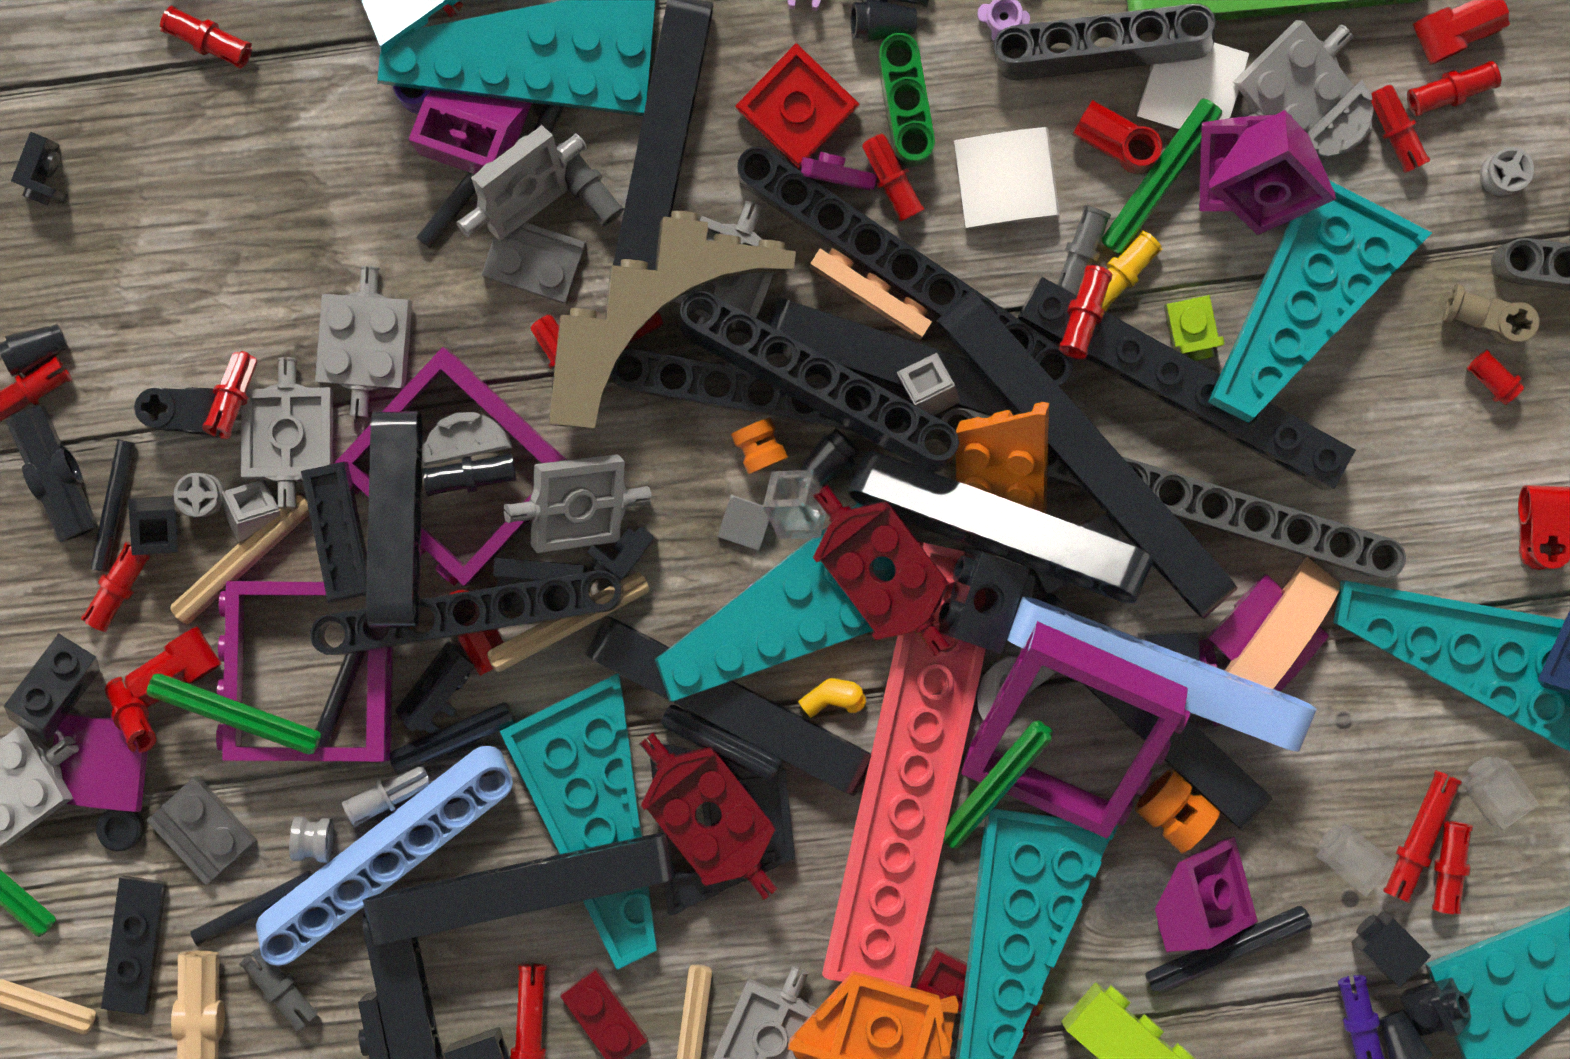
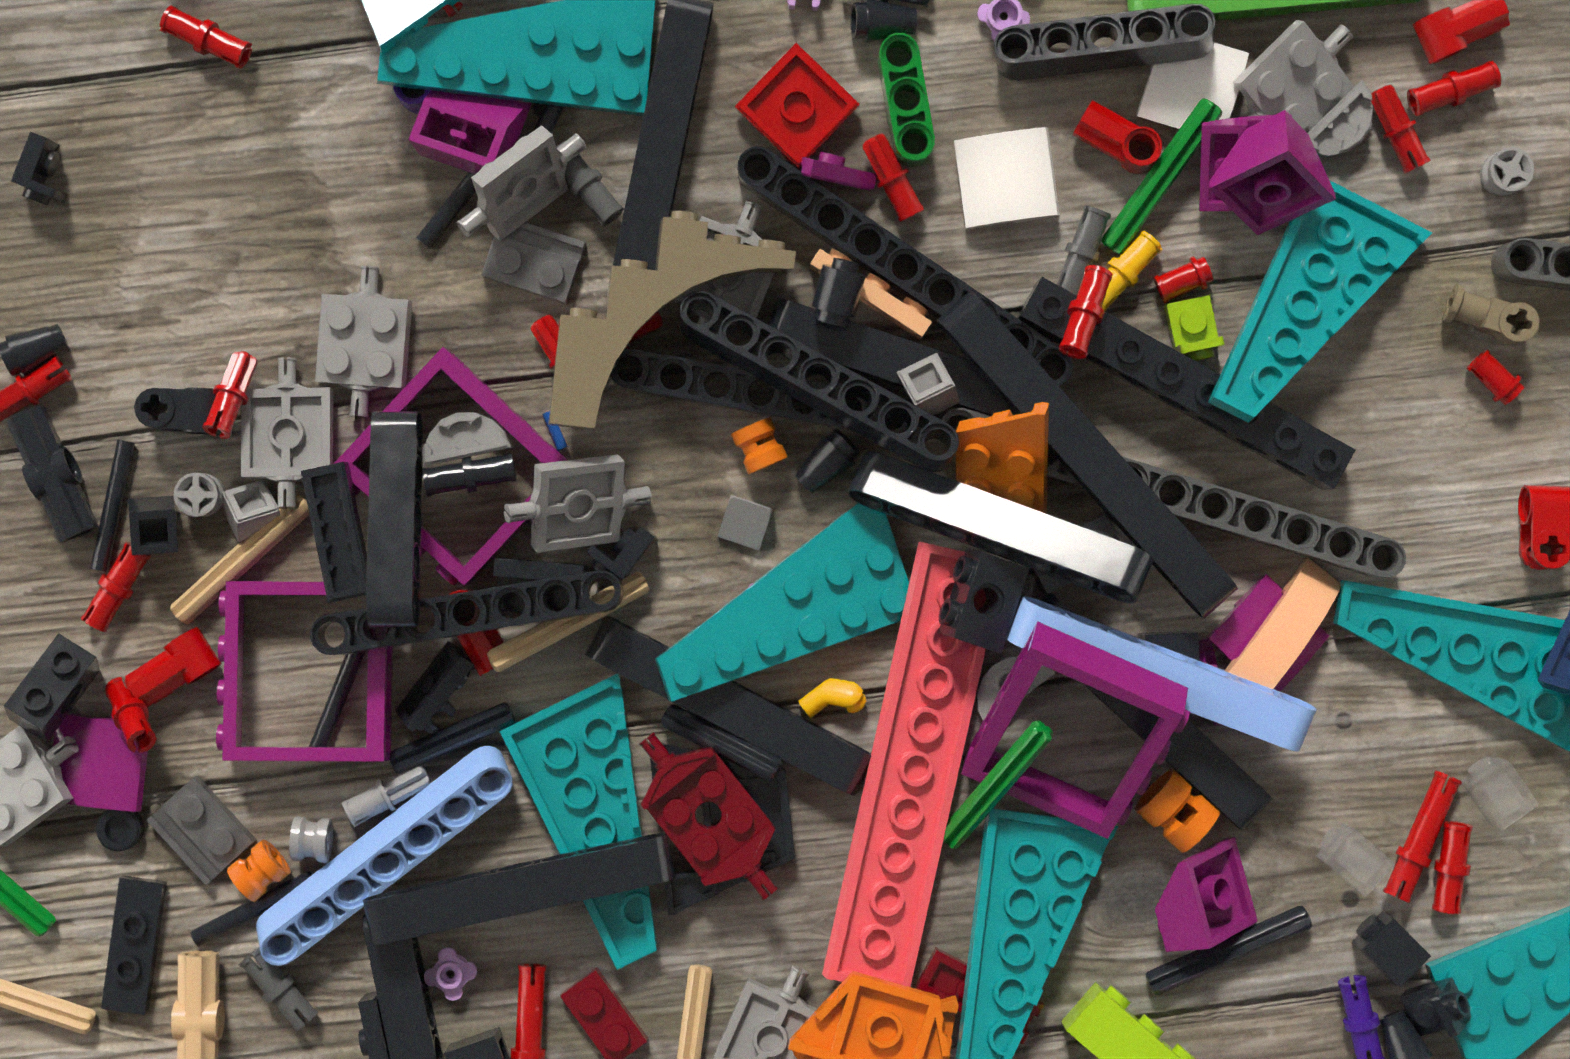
green axle [147,674,321,754] -> none
clear brick [763,470,826,539] -> none
dark red plate [813,485,950,657] -> none
none -> orange wheel [227,839,291,902]
none -> lavender plate [424,947,477,1001]
none -> blue piece [542,411,568,451]
none -> black brick [812,257,866,327]
none -> red pin [1154,256,1214,303]

